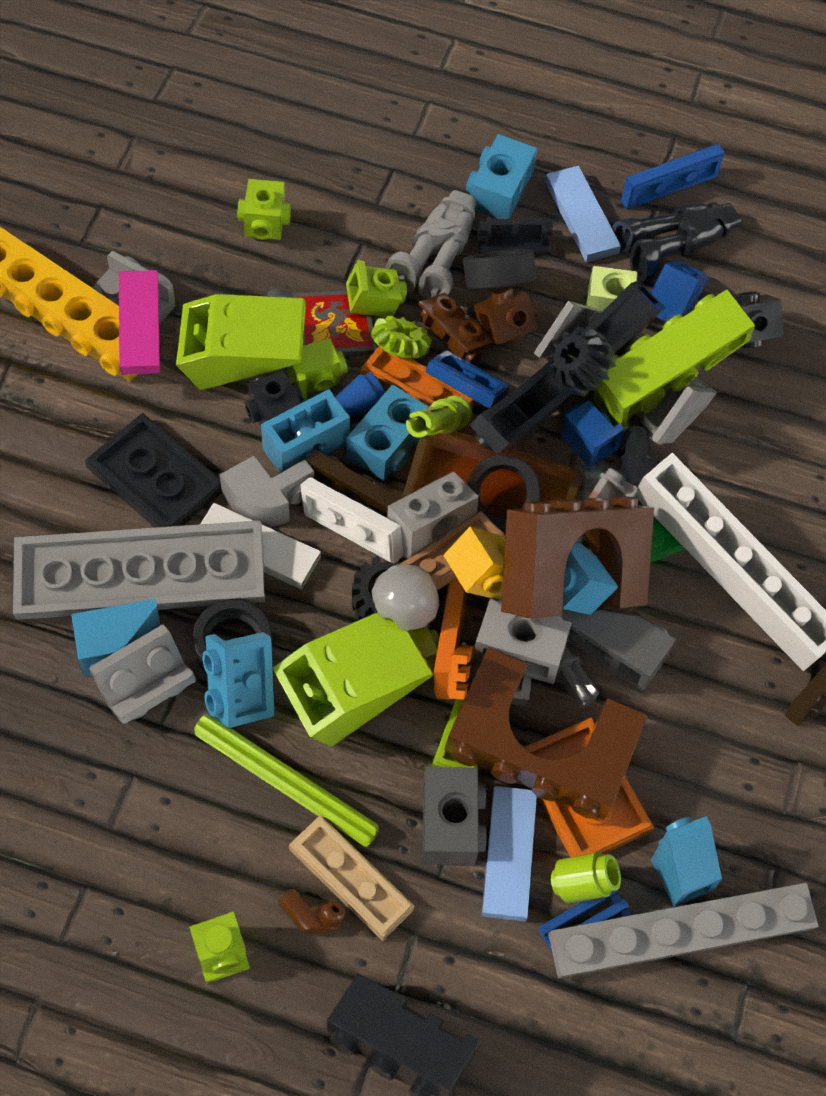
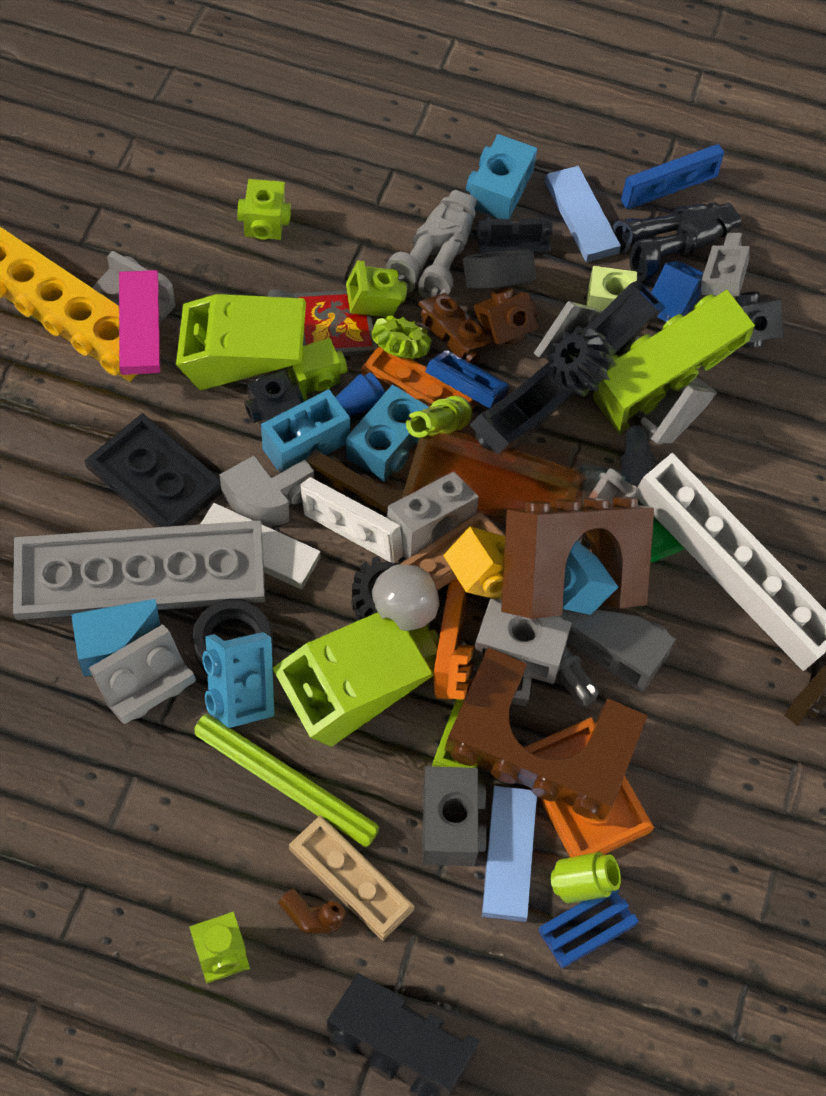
black tyre [466,454,542,531] -> none
light grey plate [548,883,819,979] -> none
blue brick [560,401,625,468] -> none
dark azure slope [651,816,722,907] -> none
none -> light grey hinge [701,233,749,296]

